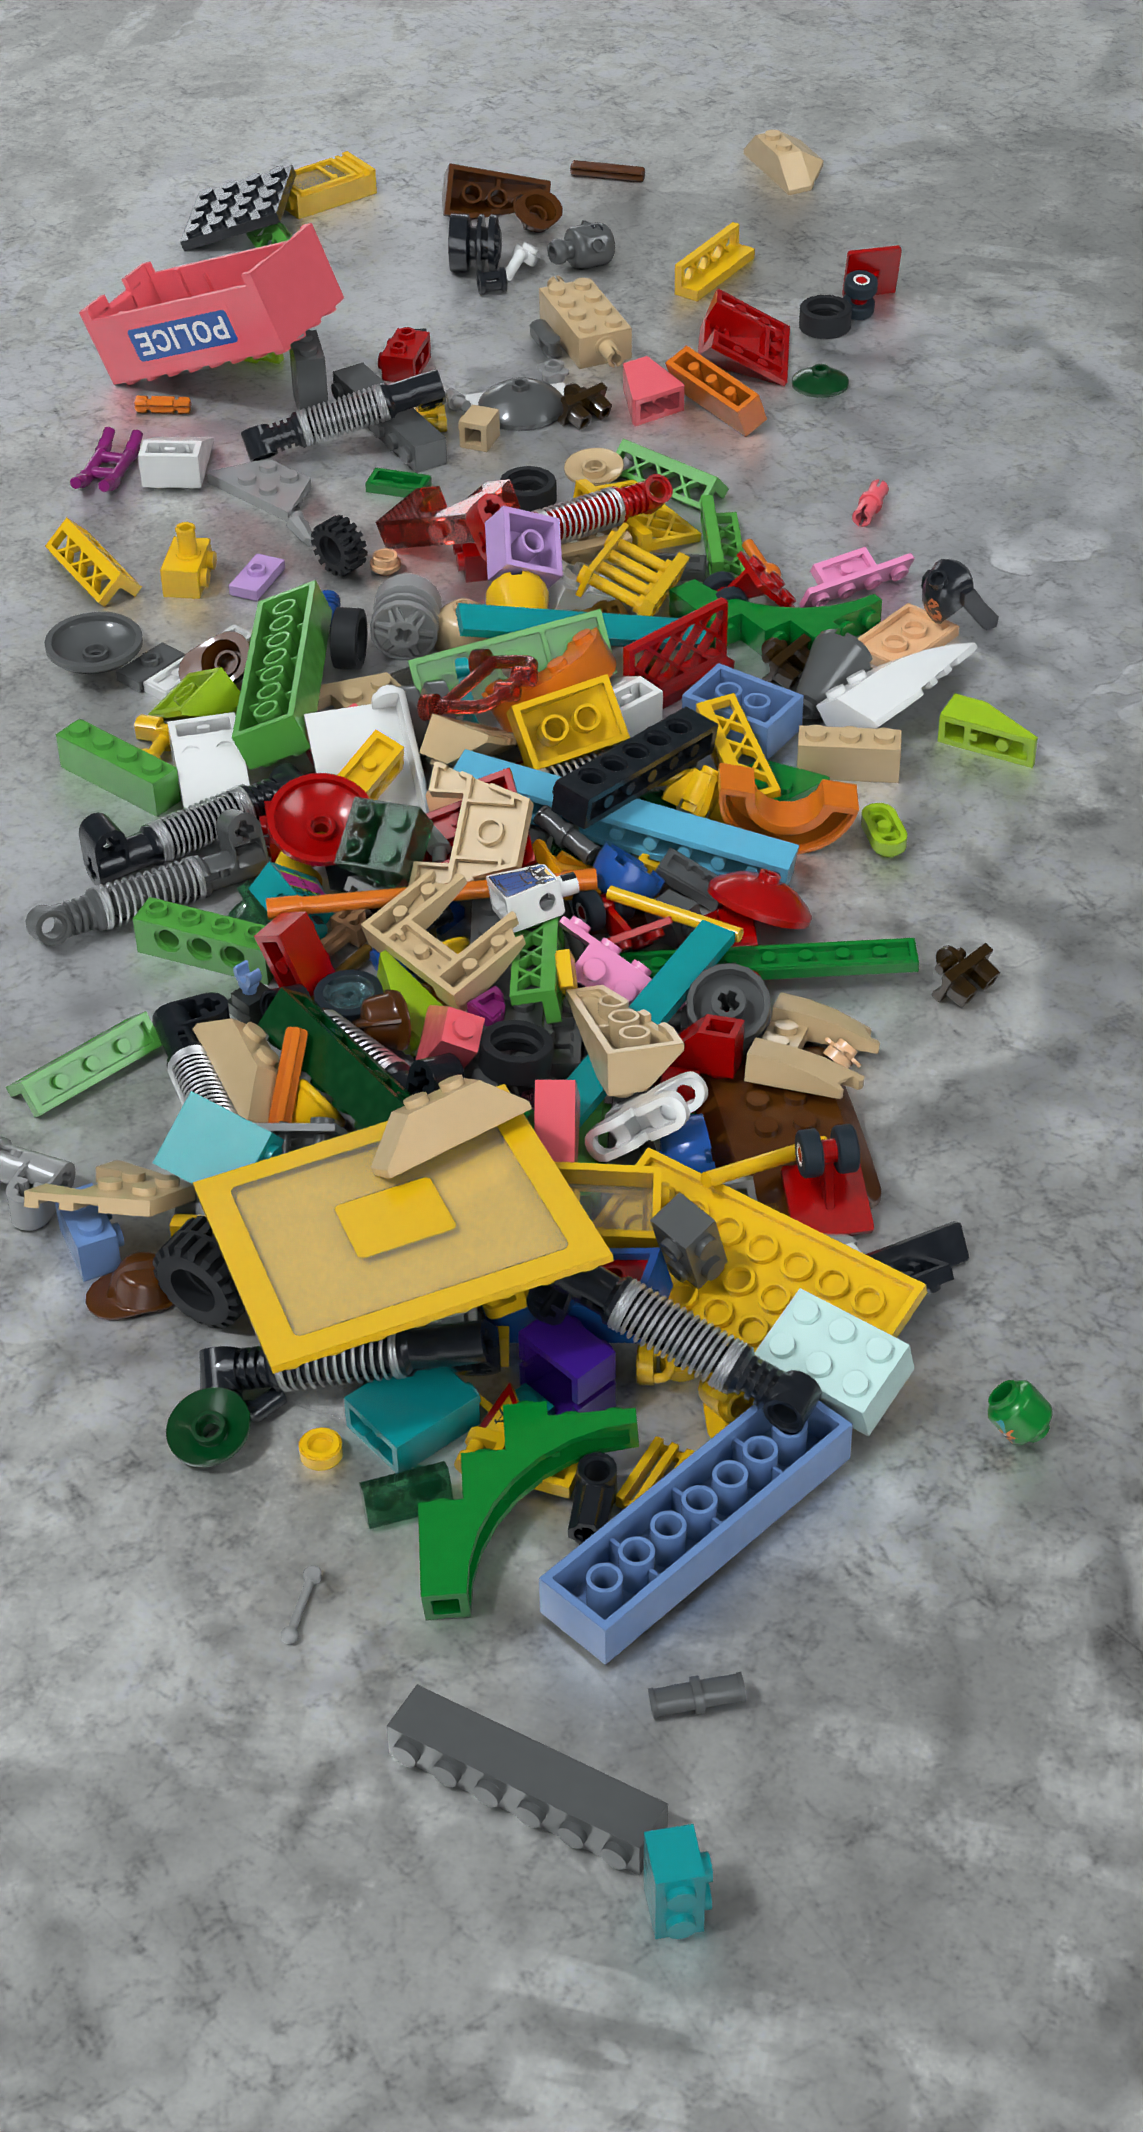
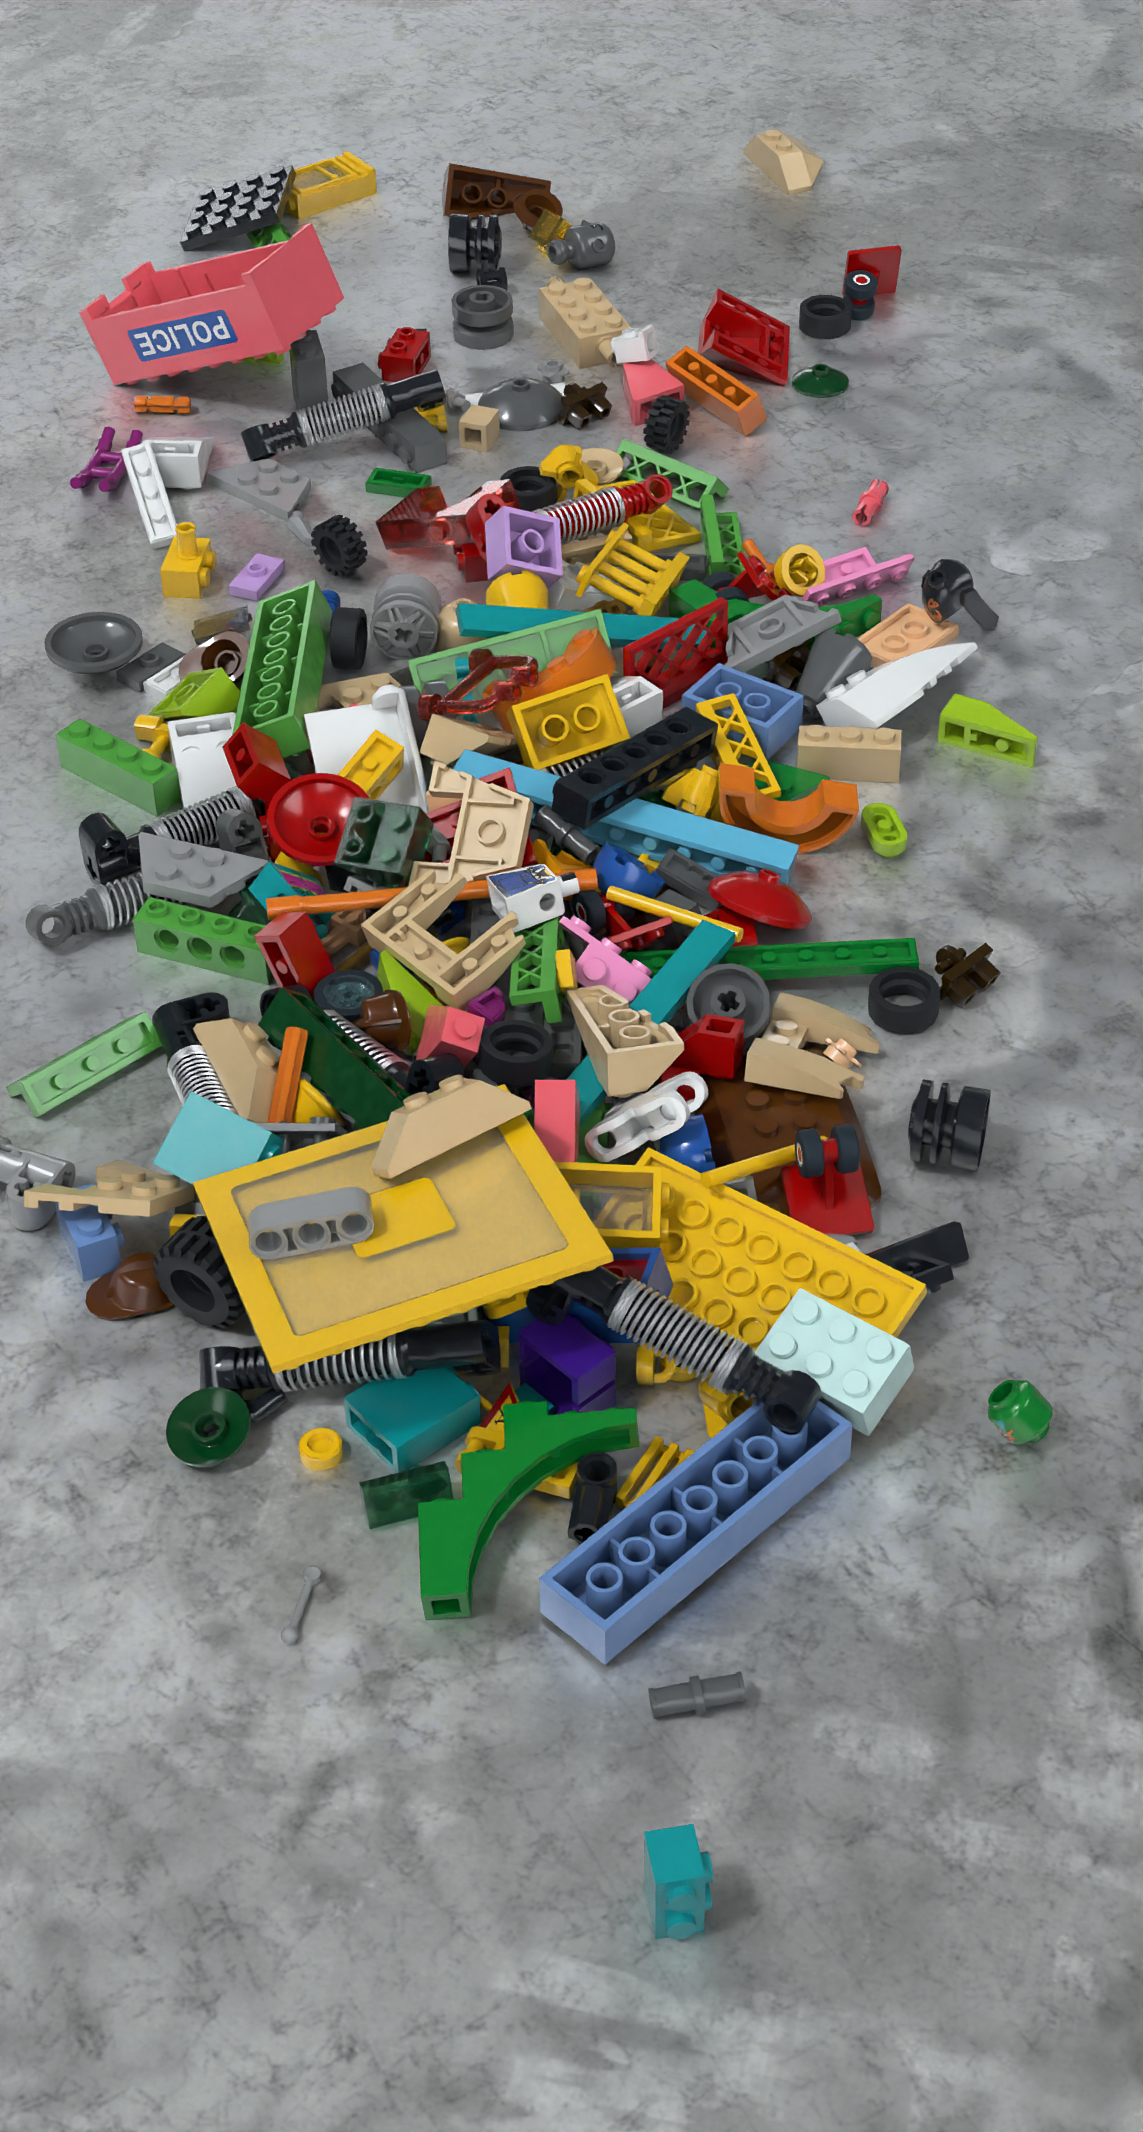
yellow fence [45,517,142,607] -> none
pearl dark grey piece [228,960,270,1025] -> none
light nougat plate [370,548,401,576] -> none
dark grey brick [387,1684,668,1876] -> none
white plate [505,241,540,281] -> none
dark grey bar [529,319,562,359] -> none
reddish brown axle [570,160,645,183] -> none
dark grey brick [650,1192,728,1290] -> none
yellow fence [674,222,755,302] -> none
none -> white tile [121,442,177,550]
none -> light grey wing [139,832,269,908]
none -> clear smoke piece [191,606,253,645]
none -> red brick [222,722,291,804]
none -> light grey beam [248,1187,374,1260]
none -> dark grey wheel [451,285,514,350]
none -> clear yellow slope [528,209,572,256]
none -> yellow brick [539,444,599,502]
none -> white brick [611,325,659,363]
none -> black tyre [643,395,690,454]
none -> light grey wing [725,595,842,672]
none -> yellow piece [774,544,825,597]
none -> black tyre [868,967,940,1034]
none -> black wheel [908,1079,991,1171]

